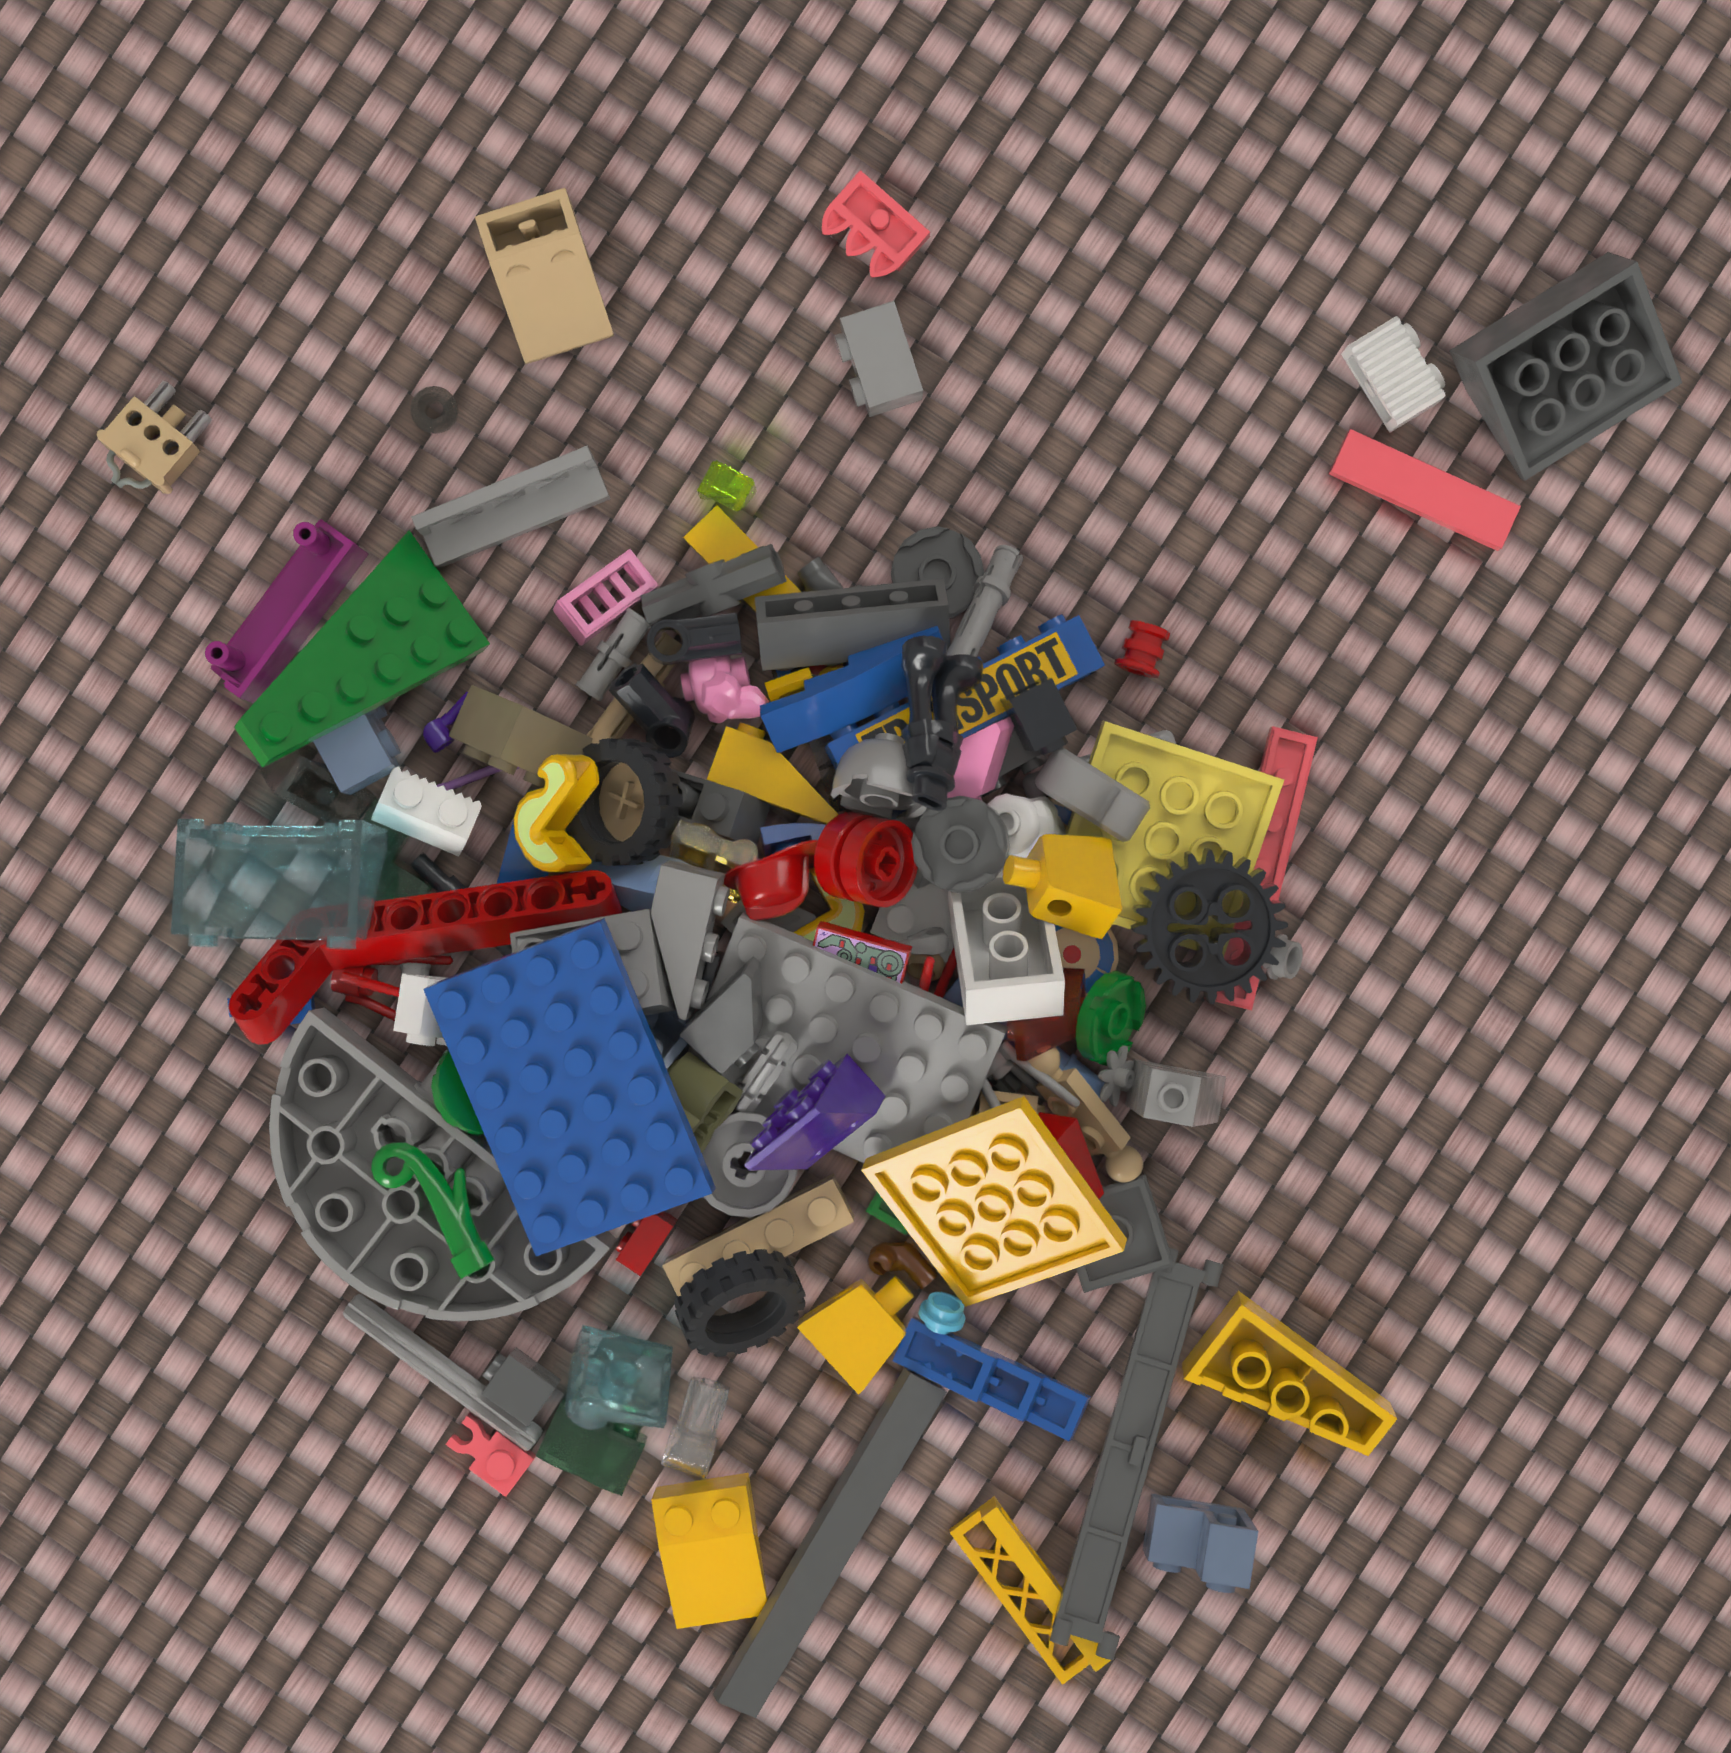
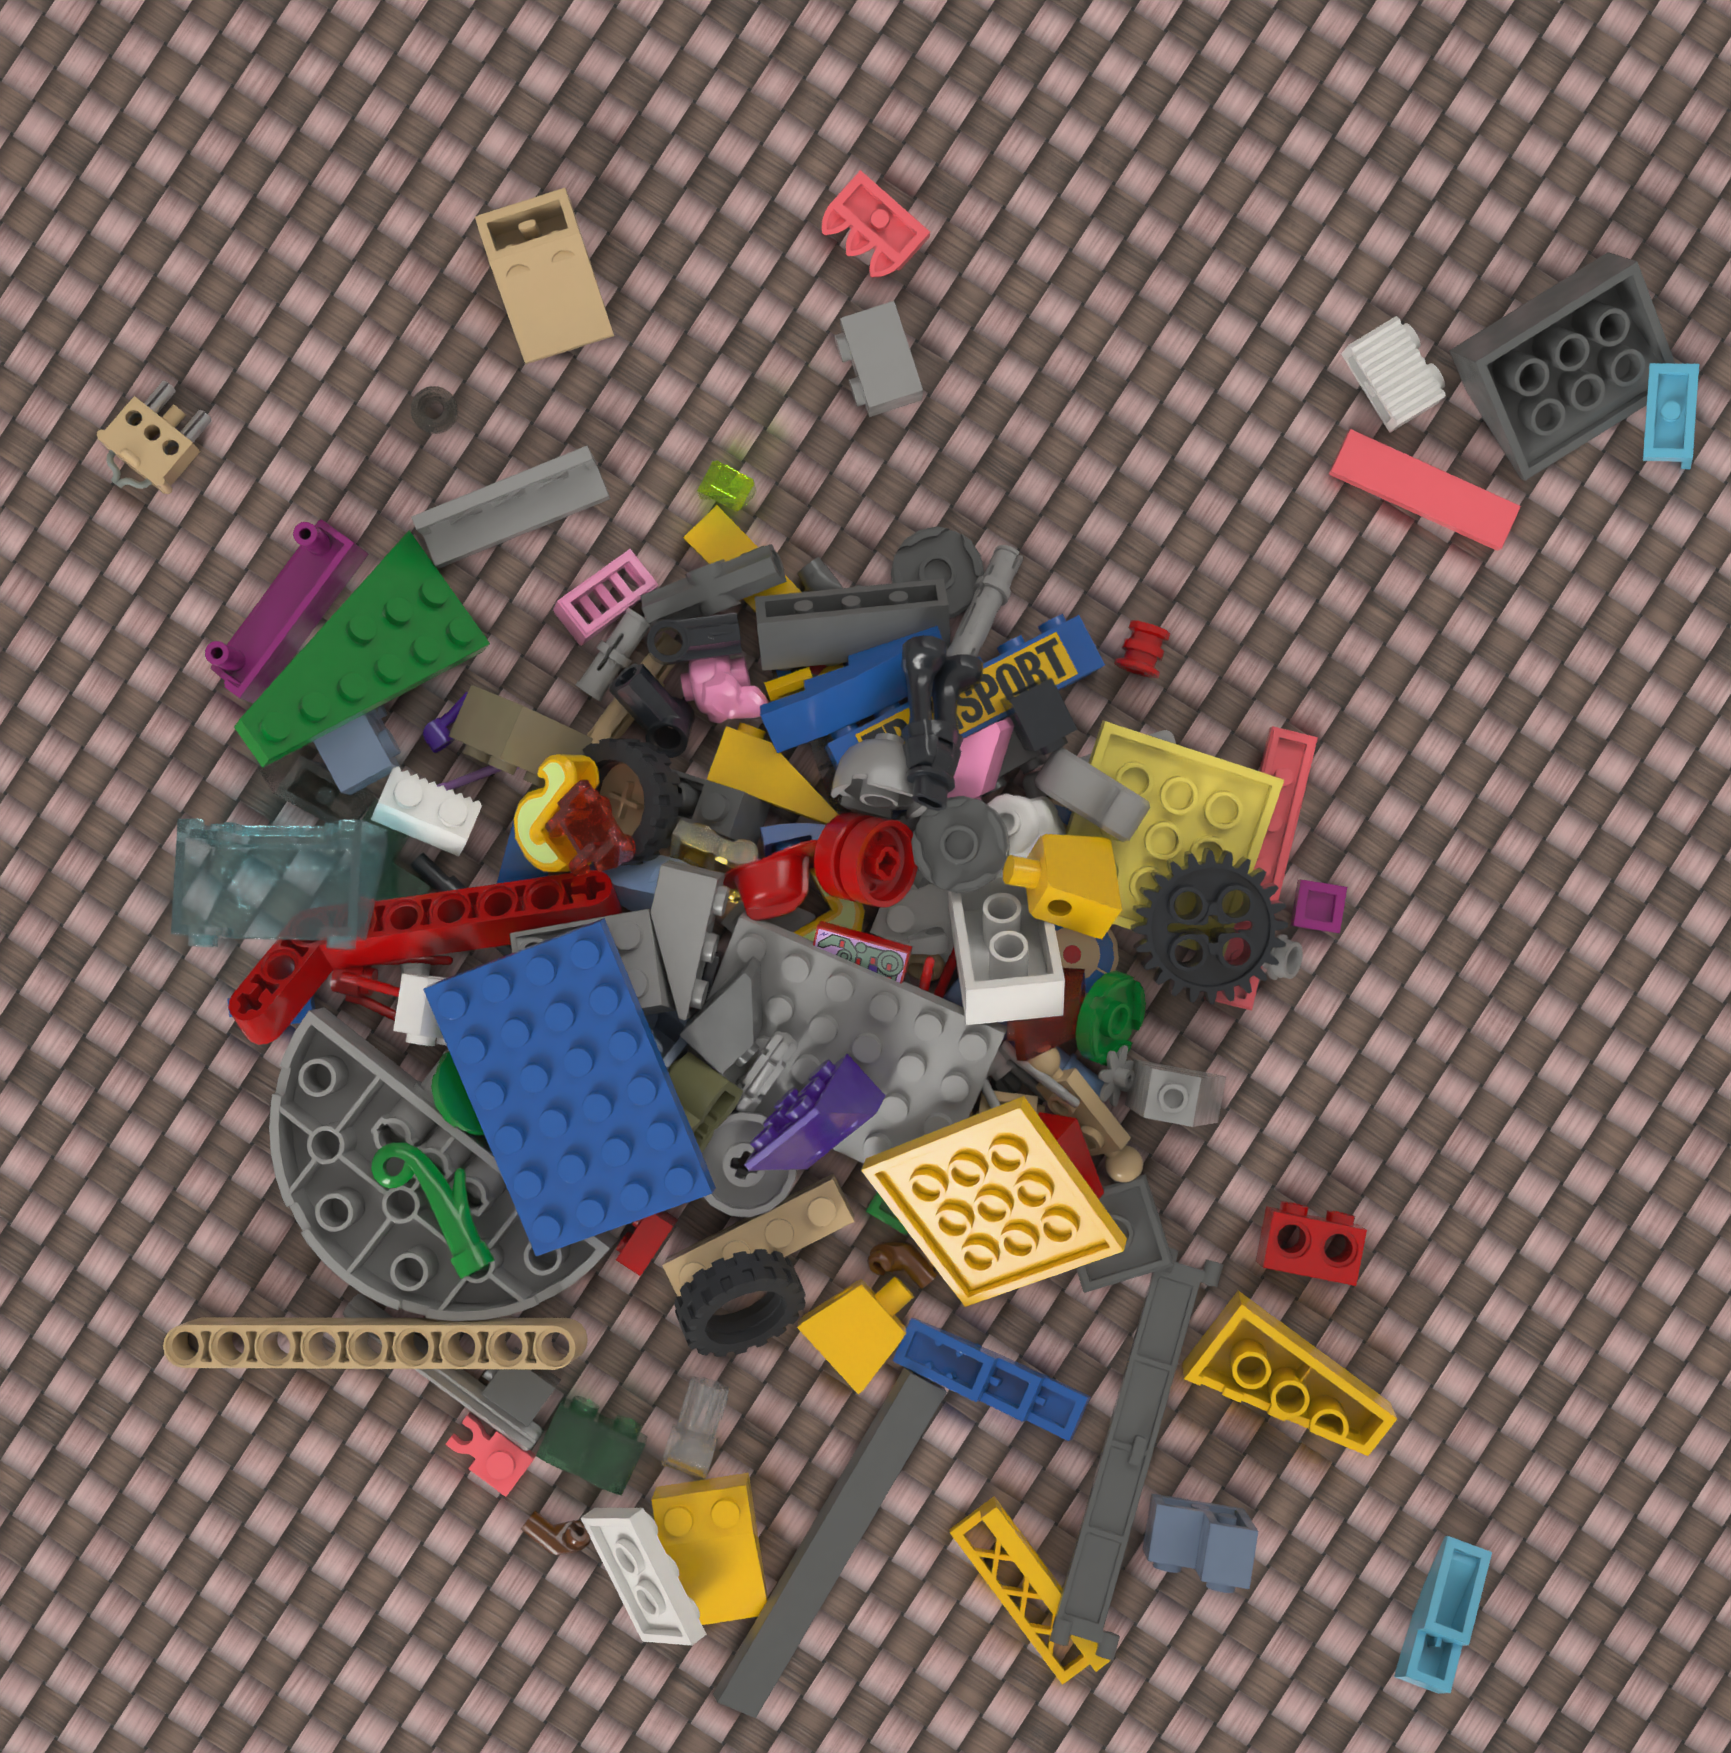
clear light blue slope [565,1325,673,1430] -> none
medium azure plate [918,1292,965,1334] -> none
none -> tan beam [163,1317,588,1370]
none -> reddish brown arm [521,1510,591,1555]
none -> clear red piece [545,780,636,877]
none -> white plate [581,1508,707,1646]
none -> red brick [1256,1201,1367,1286]
none -> magenta plate [1290,879,1347,933]
none -> medium azure slope [1394,1536,1492,1694]
none -> medium azure panel [1643,363,1699,469]

